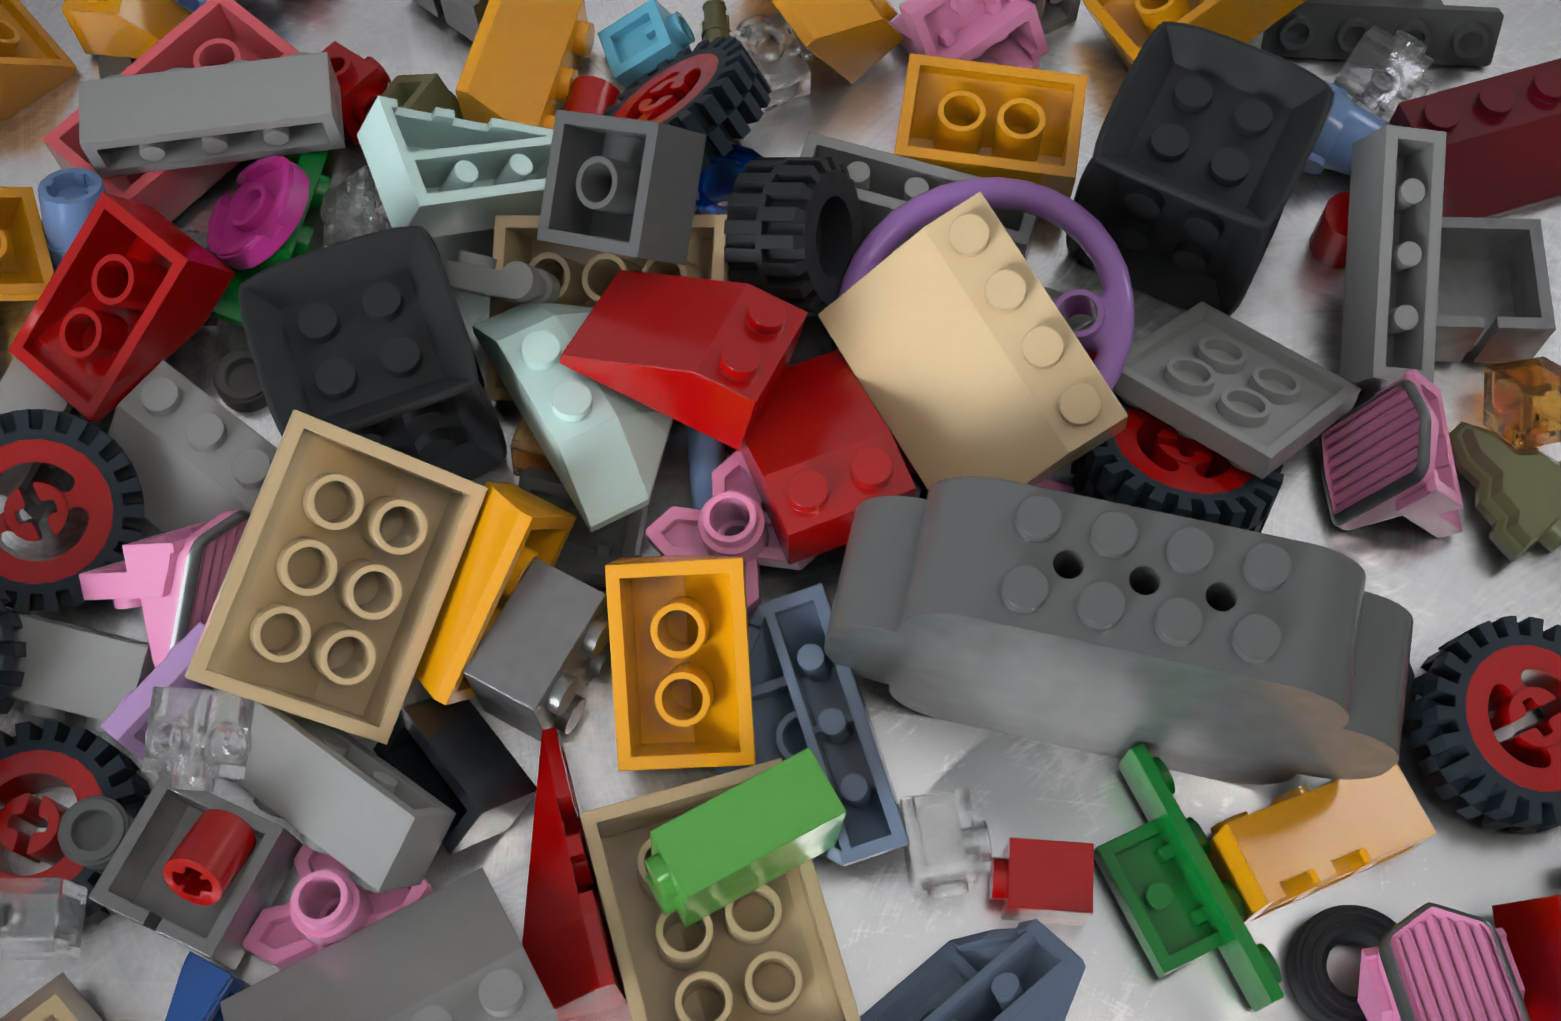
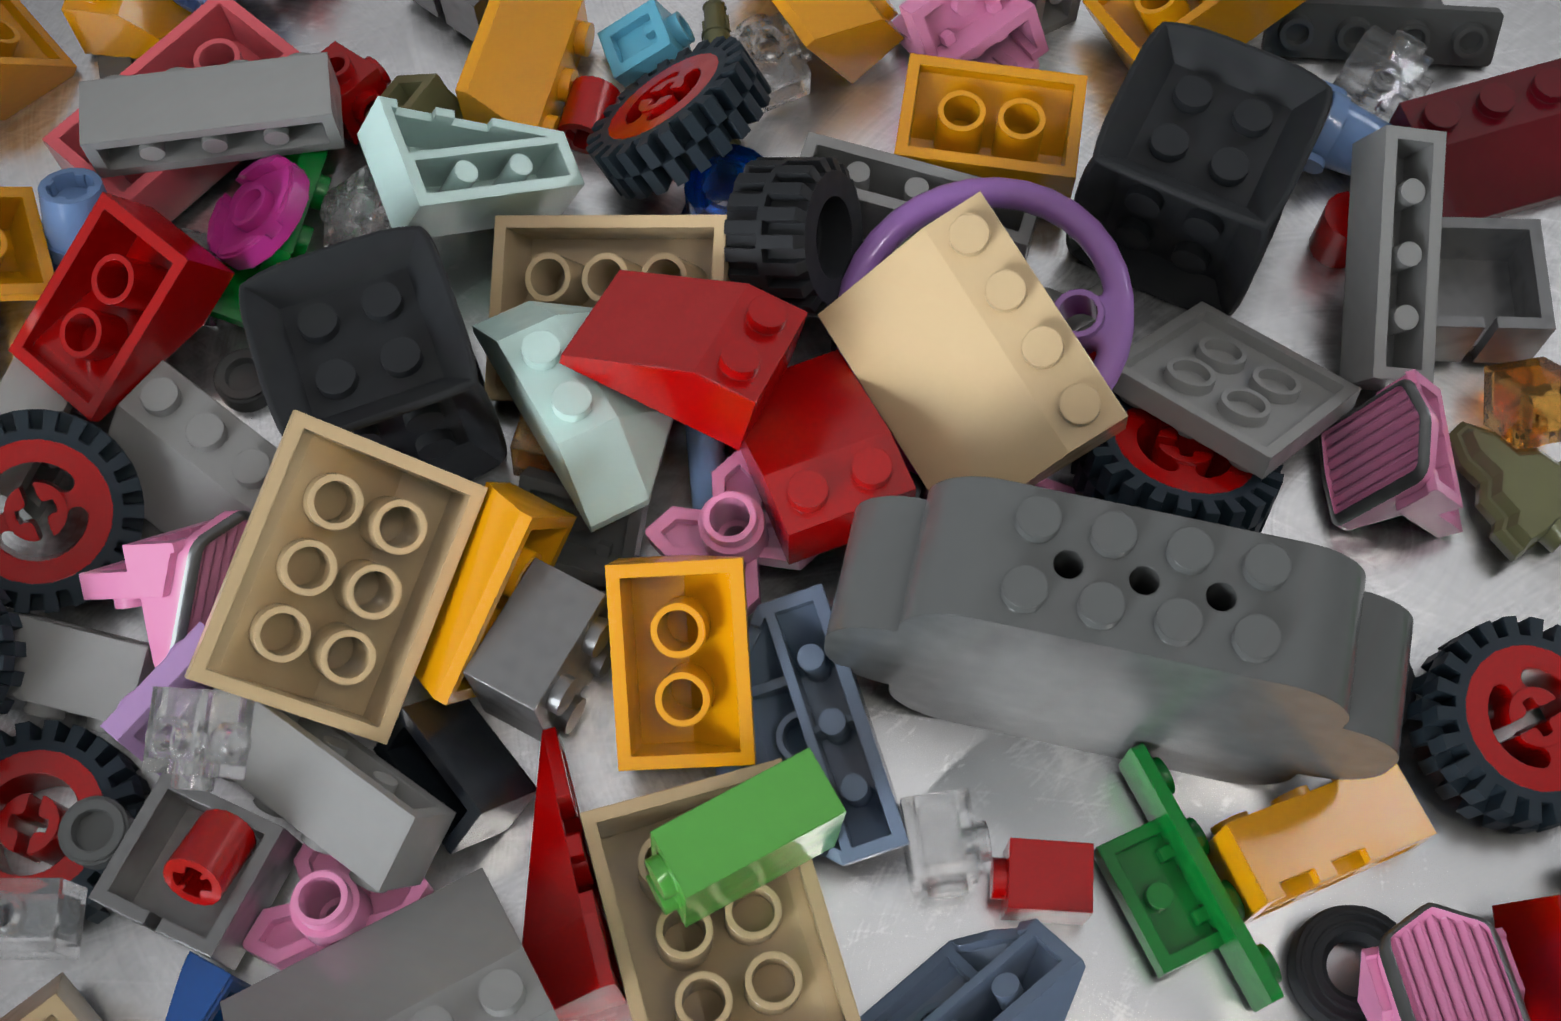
light grey plate [444,251,560,304] -> none
dark grey brick [537,109,707,265] -> none

